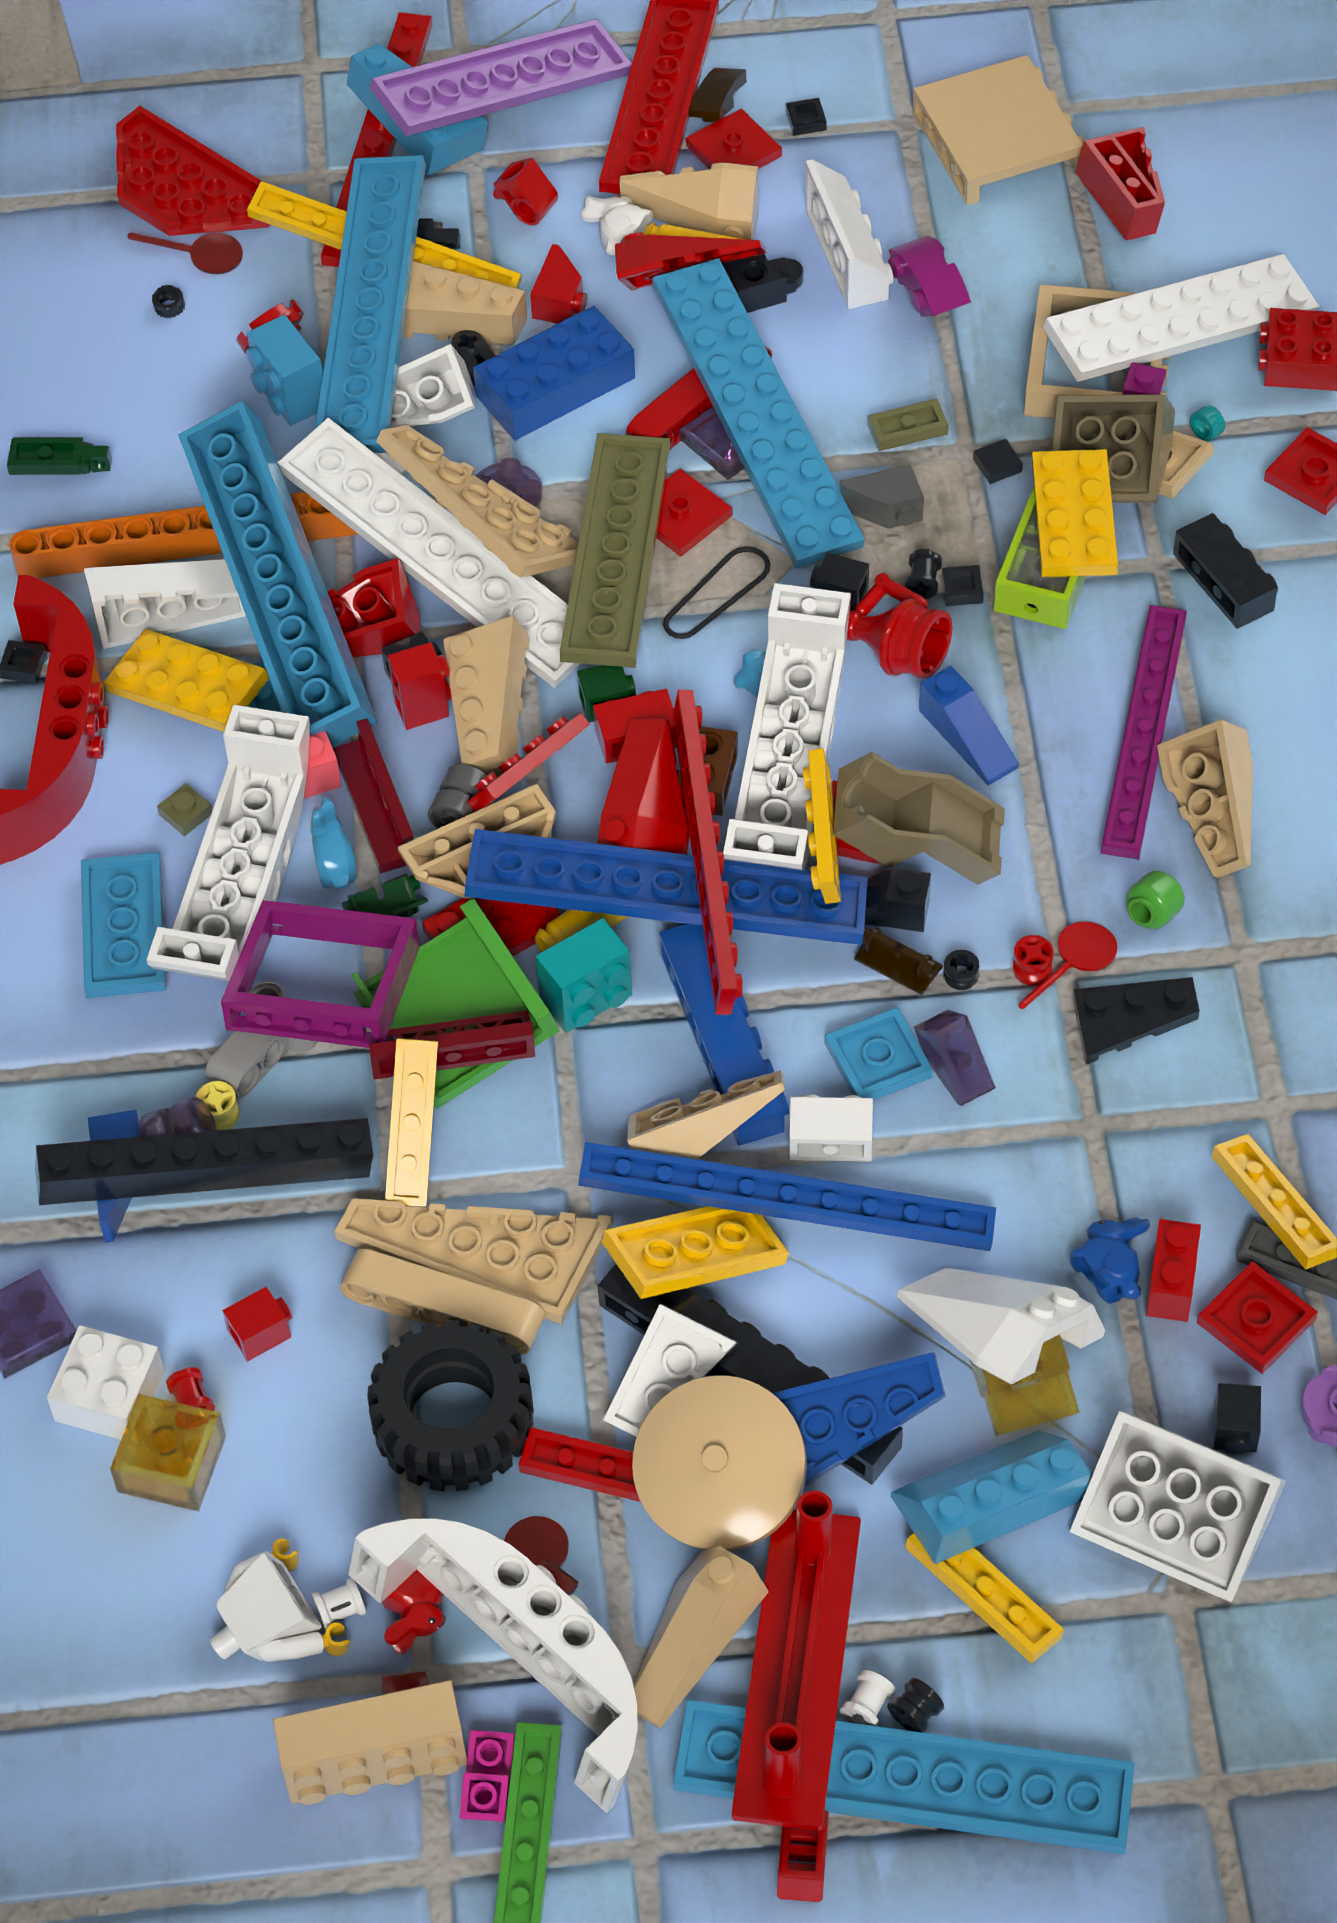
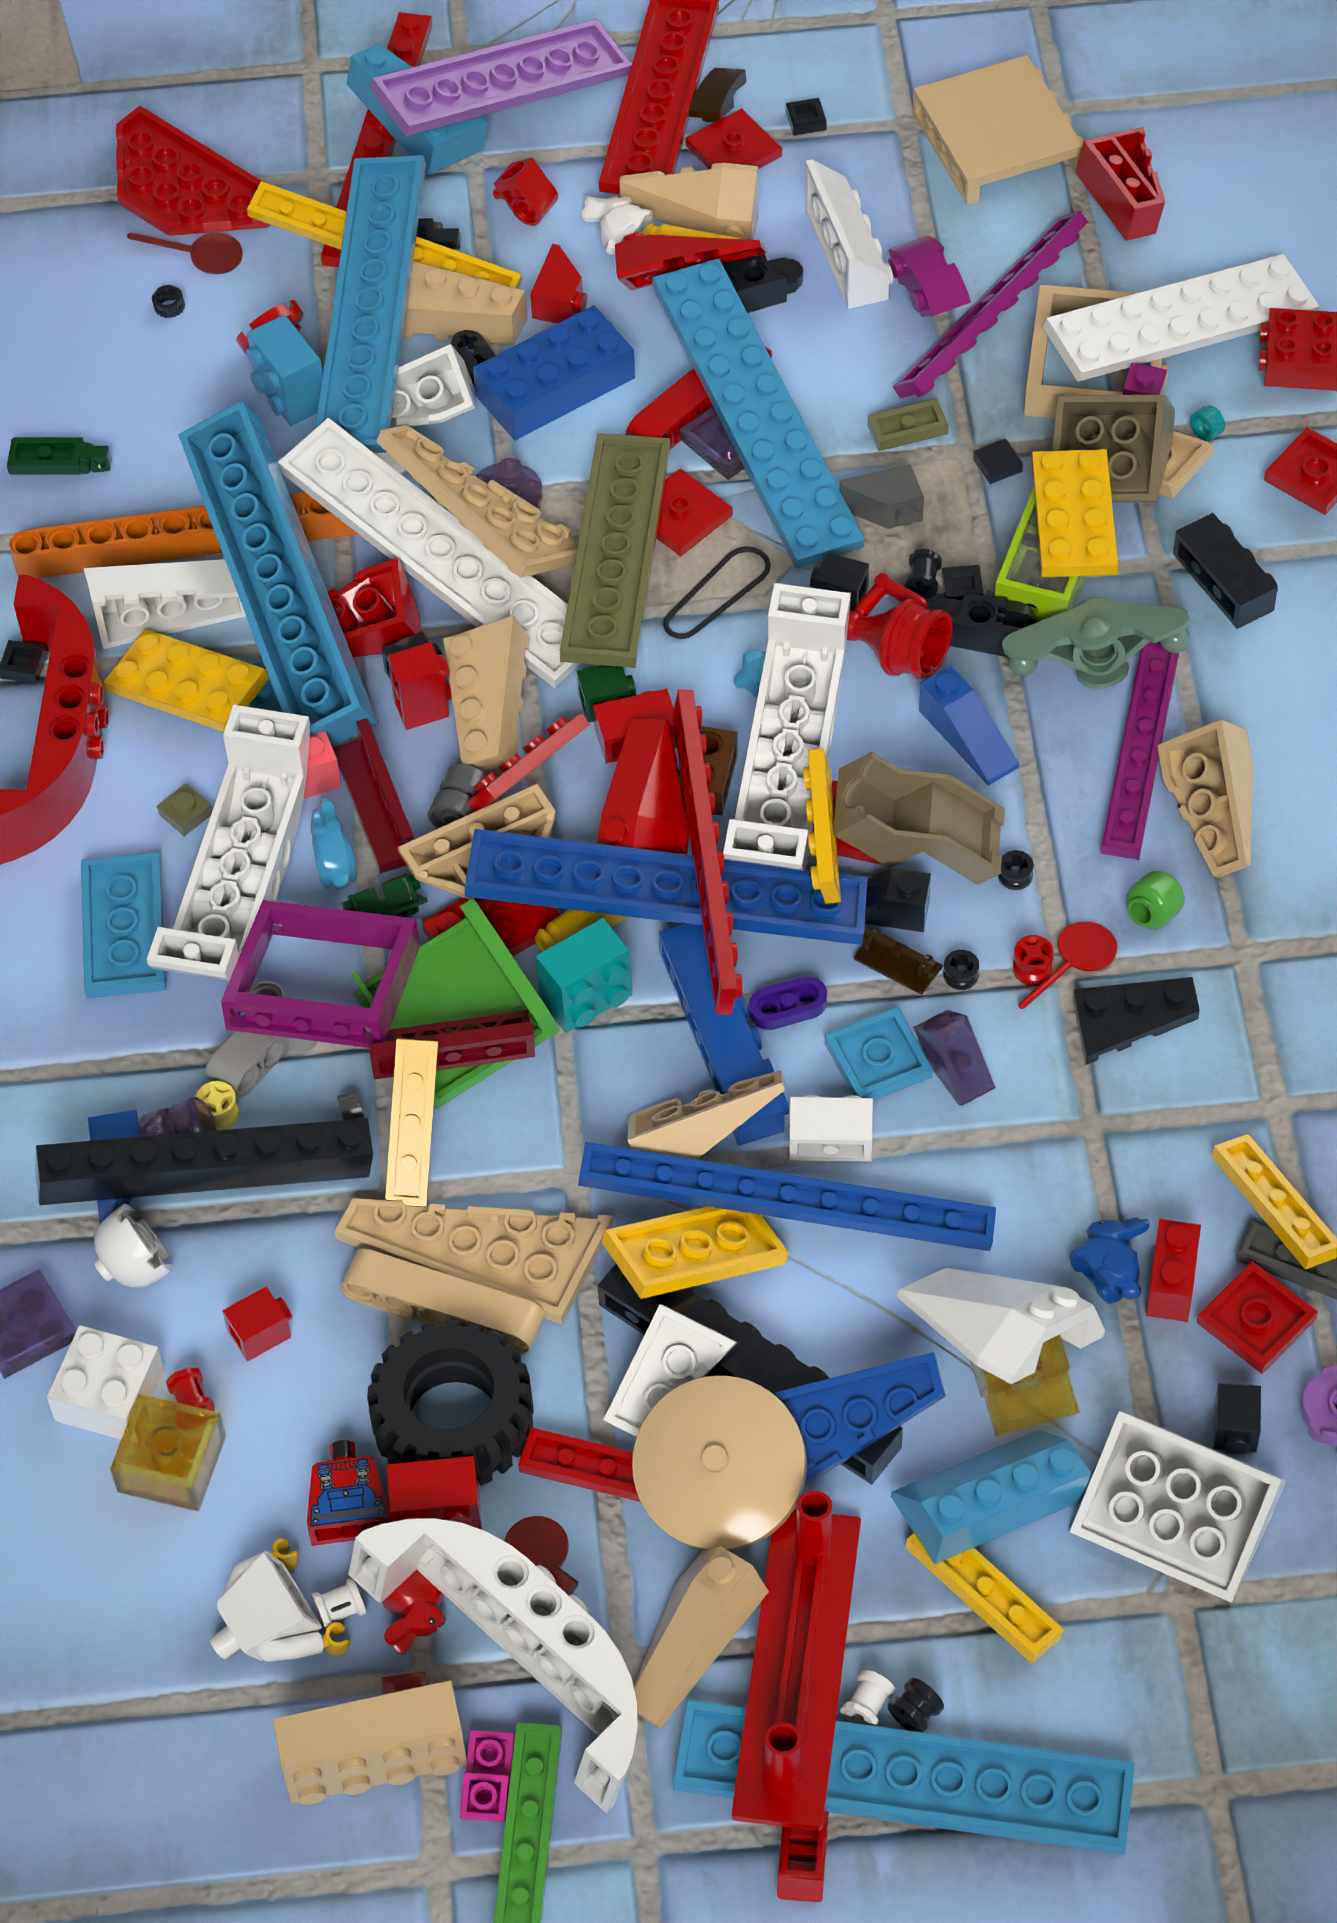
none -> white cylinder [94,1203,174,1289]
none -> torso [307,1440,391,1546]
none -> dark grey axle [337,1091,365,1120]
none -> red brick [386,1456,482,1530]
none -> dark purple plate [749,977,827,1030]
none -> magenta plate [893,211,1088,398]
none -> black piece [927,593,1038,657]
none -> black bush [998,850,1034,890]
none -> sand green piece [1002,598,1190,689]

